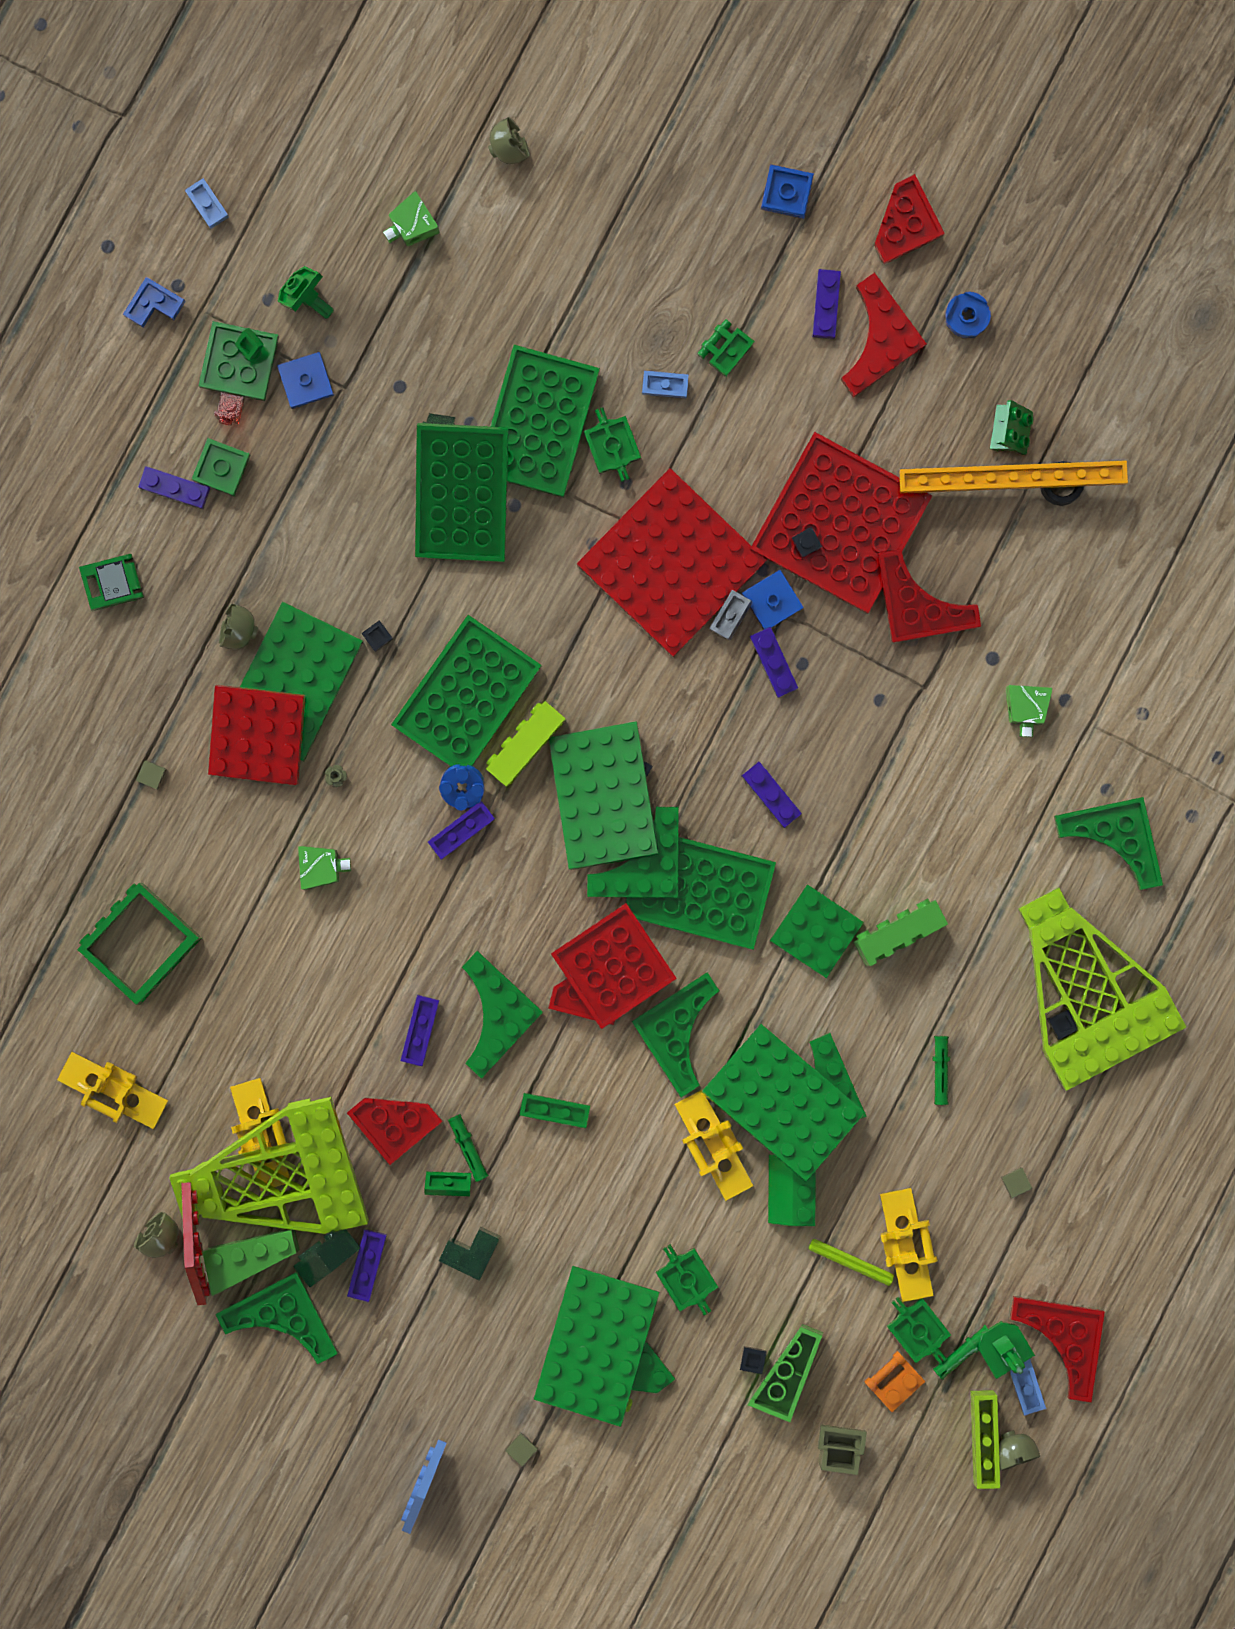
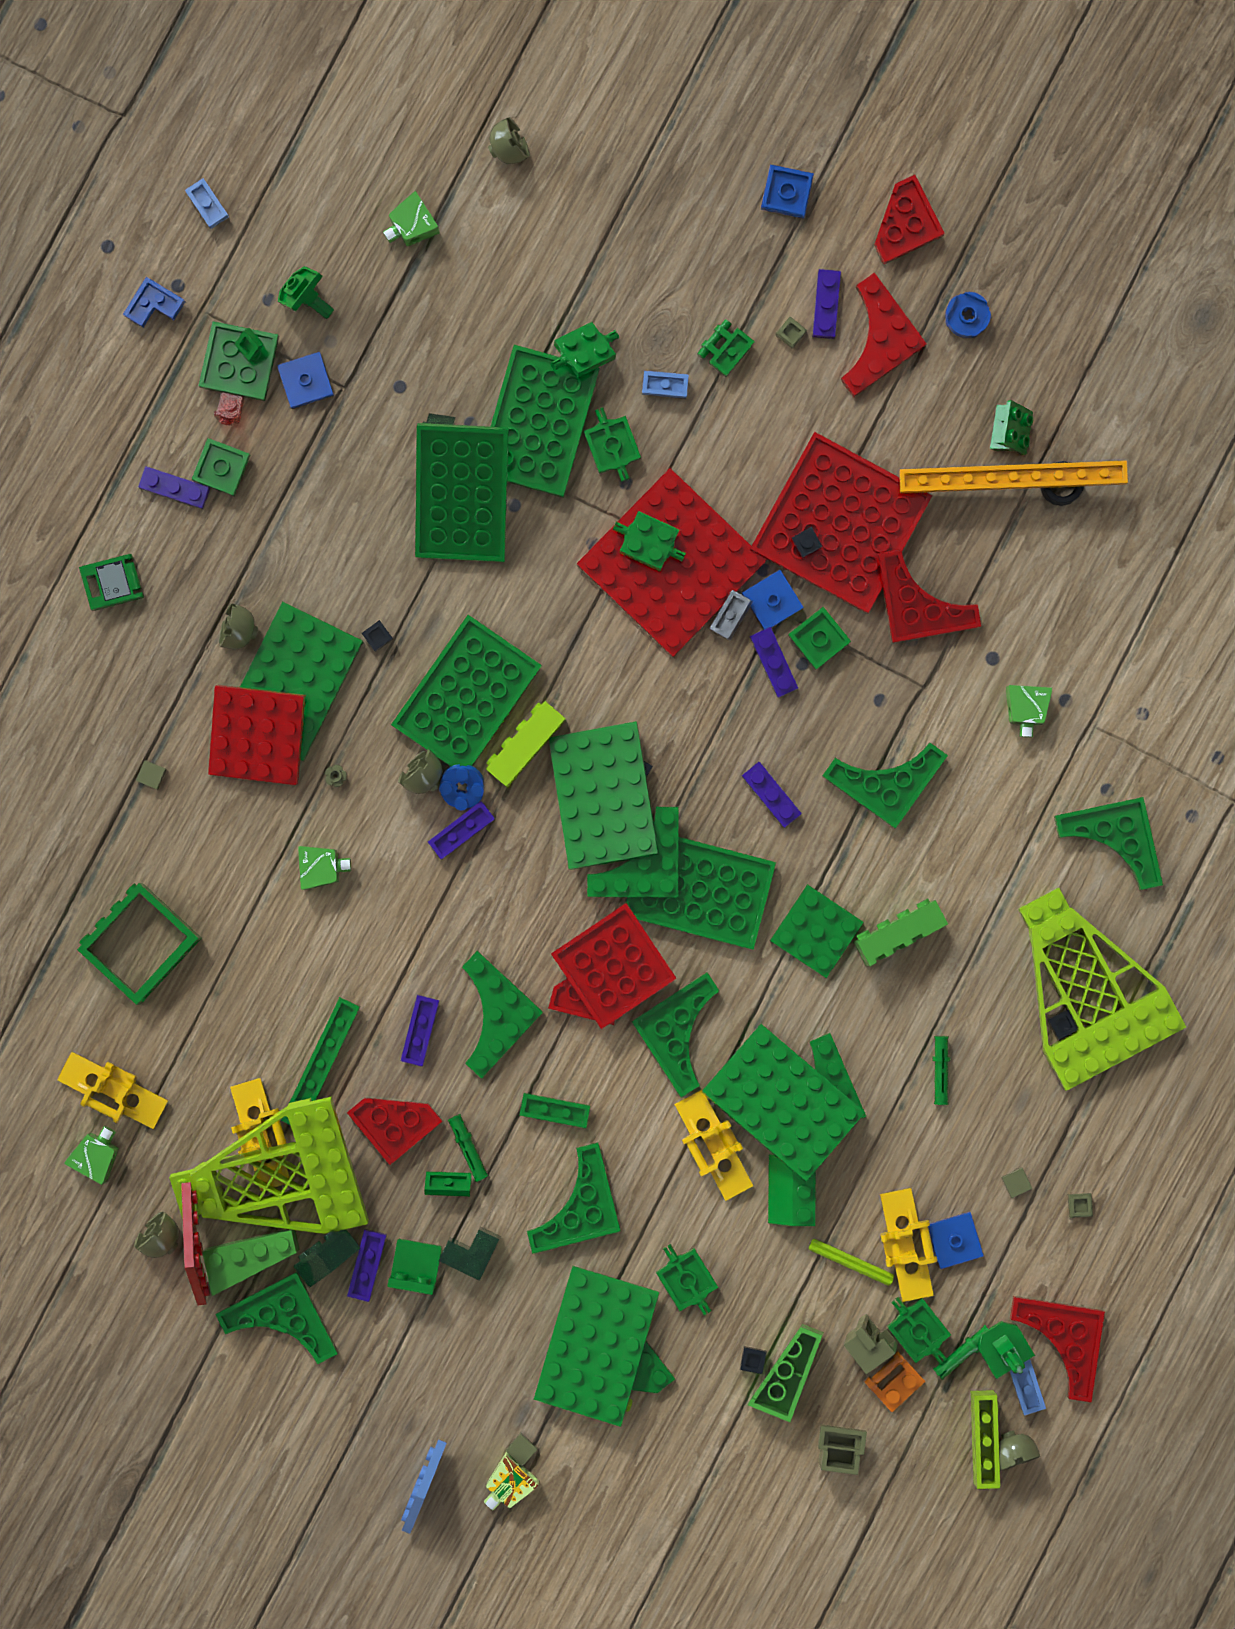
none -> bright green torso [64,1126,119,1185]
none -> green plate [281,997,361,1125]
none -> green bracket [387,1238,442,1295]
none -> olive cylinder [398,749,442,794]
none -> torso [484,1452,539,1510]
none -> green plate [527,1142,621,1254]
none -> green plate [550,322,619,378]
none -> green plate [613,511,686,571]
none -> olive tile [775,317,807,349]
none -> green plate [788,607,851,670]
none -> green plate [822,742,948,829]
none -> olive plate [844,1314,898,1374]
none -> blue plate [928,1212,984,1269]
none -> olive tile [1067,1193,1093,1218]

